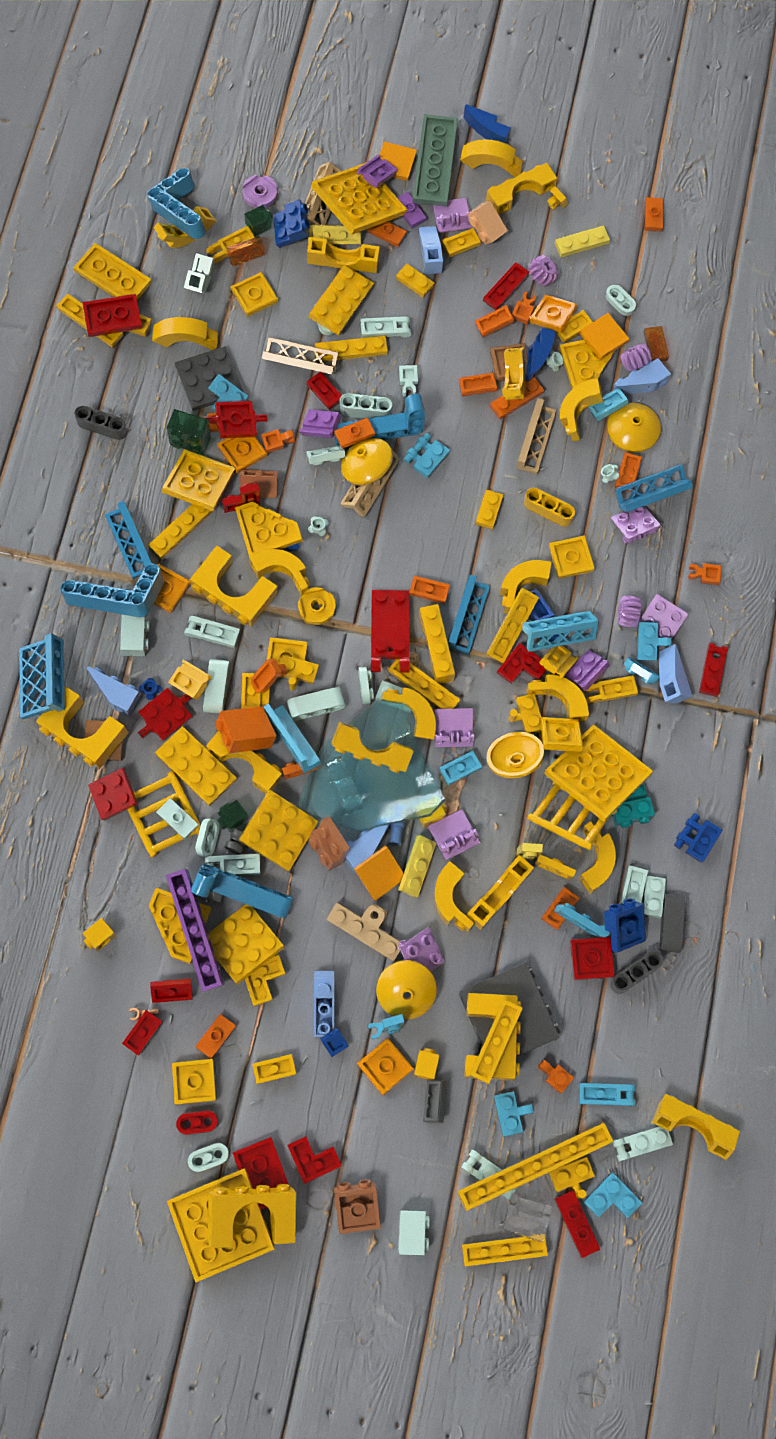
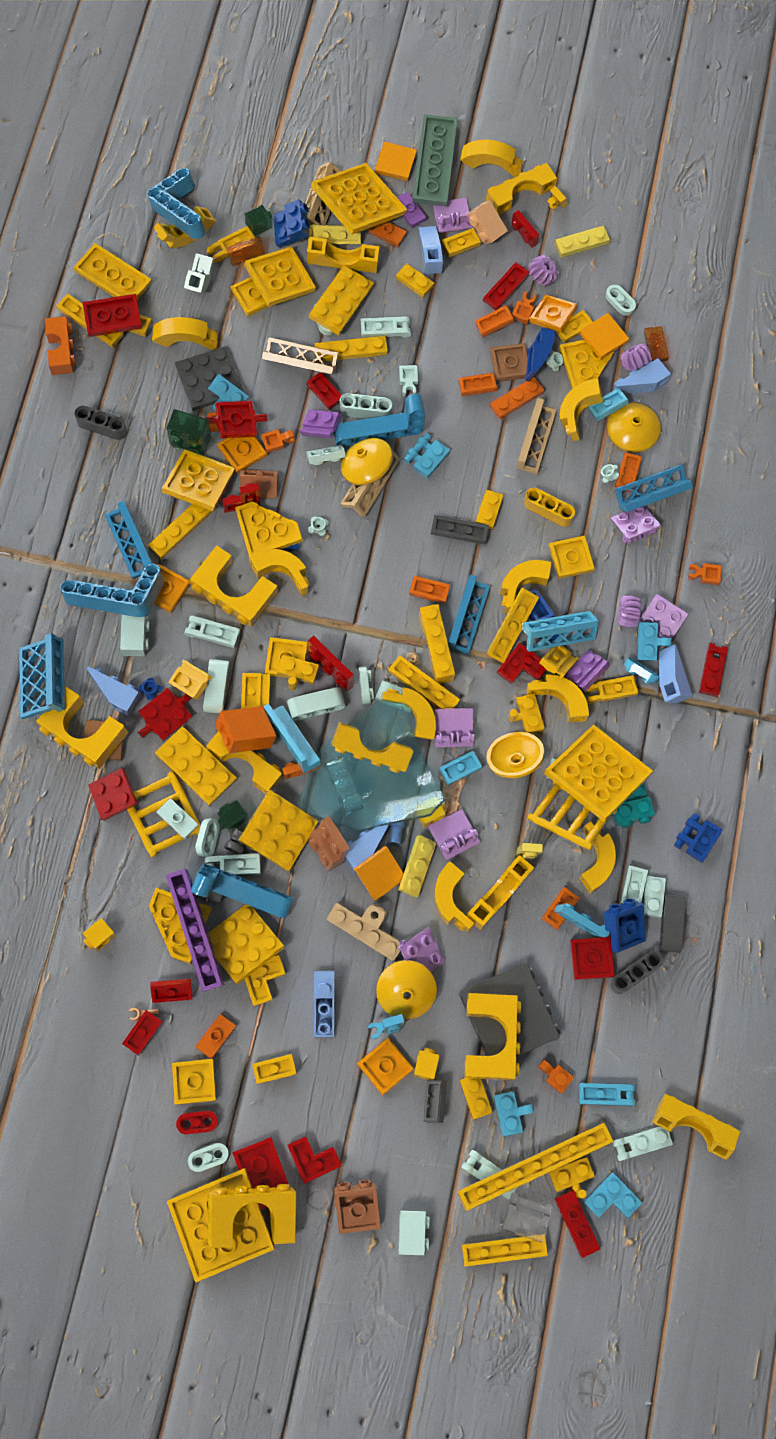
lavender plate [243,175,277,211] -> none
orange piece [251,659,288,693] -> none
yellow plate [298,587,336,625] -> none
blue plate [320,1028,349,1057] -> none
orange plate [334,418,375,449] -> none
medium lavender plate [357,155,398,188] -> none
red hinge [371,590,410,673] -> none
blue slope [463,104,511,144] -> none
yellow plate [470,999,523,1085] -> none
yellow arch [502,347,525,400] -> none
yellow plate [535,854,576,880] -> none
yellow plate [540,717,583,752] -> none
orange plate [645,197,663,231] -> none
none -> orange arch [45,316,76,375]
none -> yellow plate [244,246,316,307]
none -> red plate [308,635,354,691]
none -> dark grey plate [431,515,489,545]
none -> yellow plate [459,1078,493,1120]
none -> red plate [511,210,539,248]

